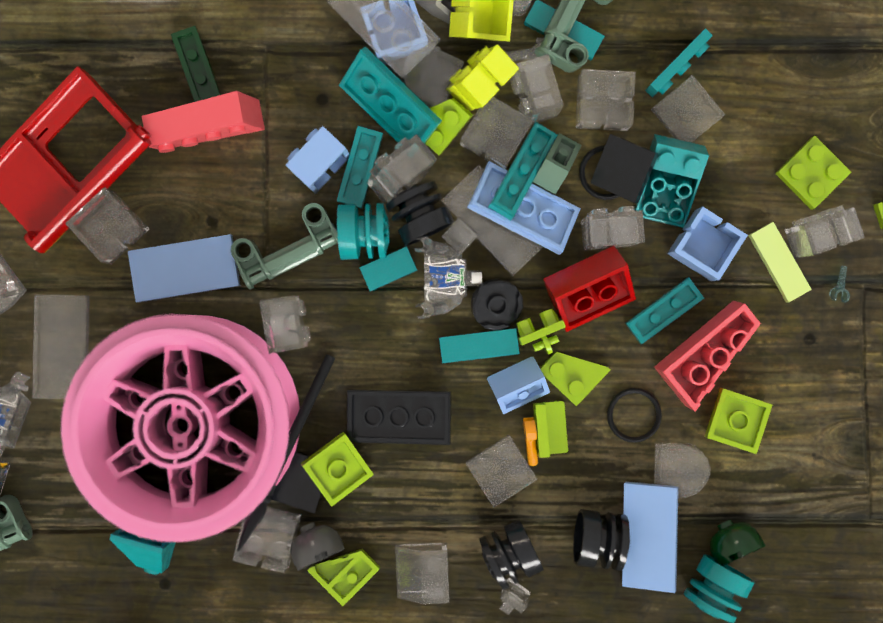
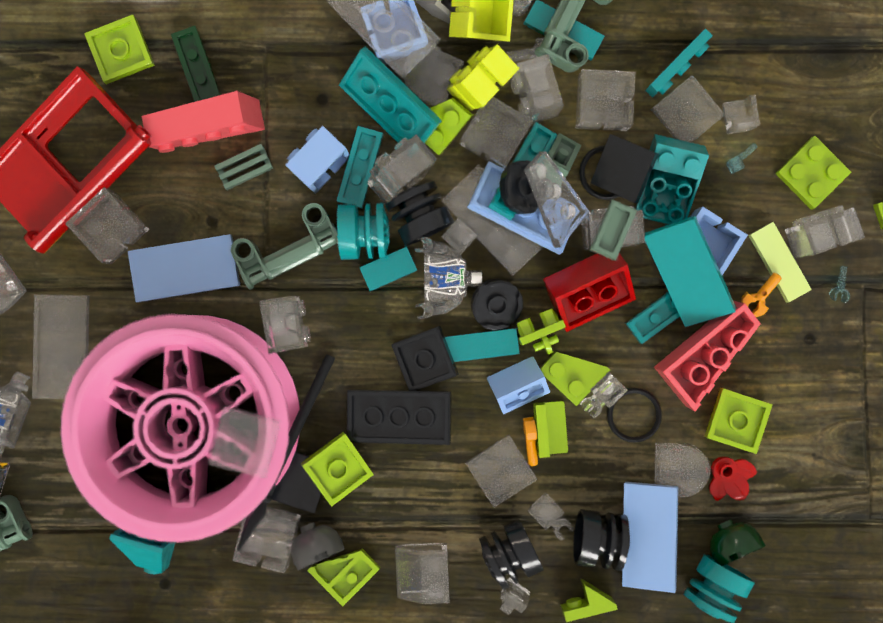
none -> lime plate [84,15,155,84]
none -> clear tile [209,407,281,478]
none -> sand green tile [214,144,273,190]
none -> black tile [391,326,459,391]
none -> black tile [499,160,547,214]
none -> clear wing [524,151,589,248]
none -> clear plate [527,492,574,540]
none -> lime slope [561,579,618,622]
none -> clear plate [580,372,628,418]
none -> sand green tile [589,199,637,261]
none -> teal tile [643,216,736,327]
none -> red plate [709,456,757,501]
none -> clear panel [722,95,760,134]
none -> clear light blue hand [726,143,758,174]
none -> light orange bar [741,273,782,317]

